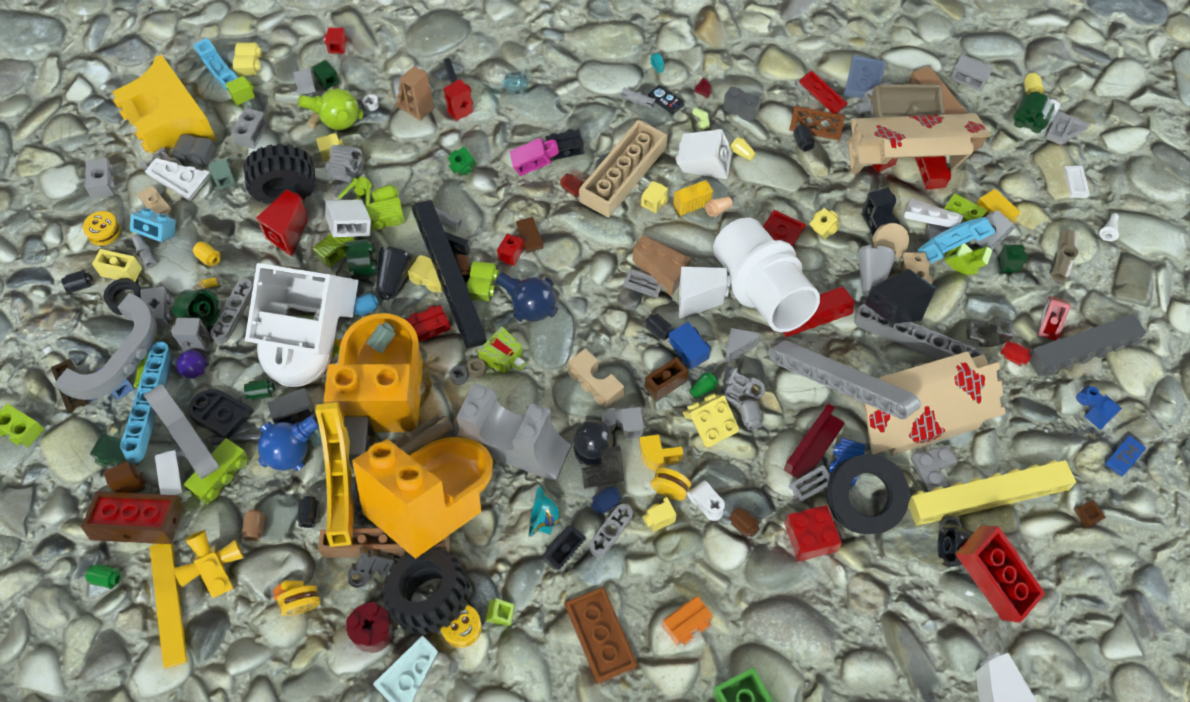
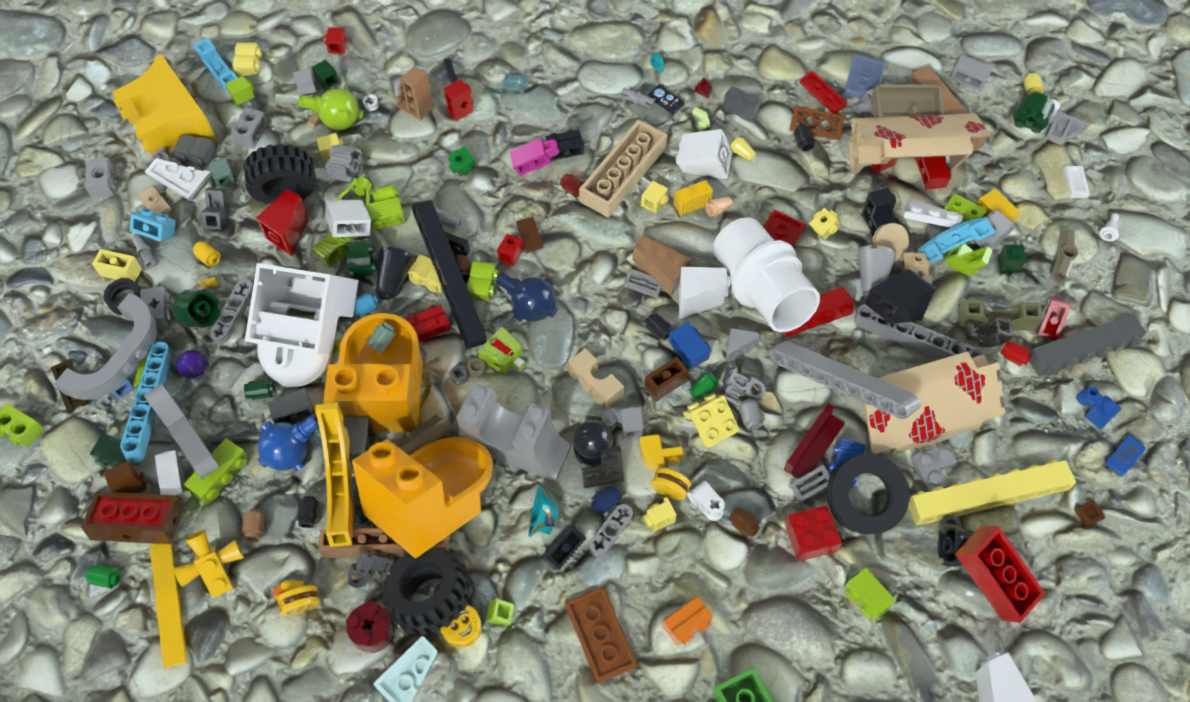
black brick [61,270,93,293] -> none
yellow head [82,211,121,246] -> none
light grey brick [172,318,212,354] -> none
black tile [189,389,254,439] -> none
none -> dark grey brick [201,188,230,230]
none -> lime brick [844,568,896,622]
none -> olive arch [957,299,1043,331]

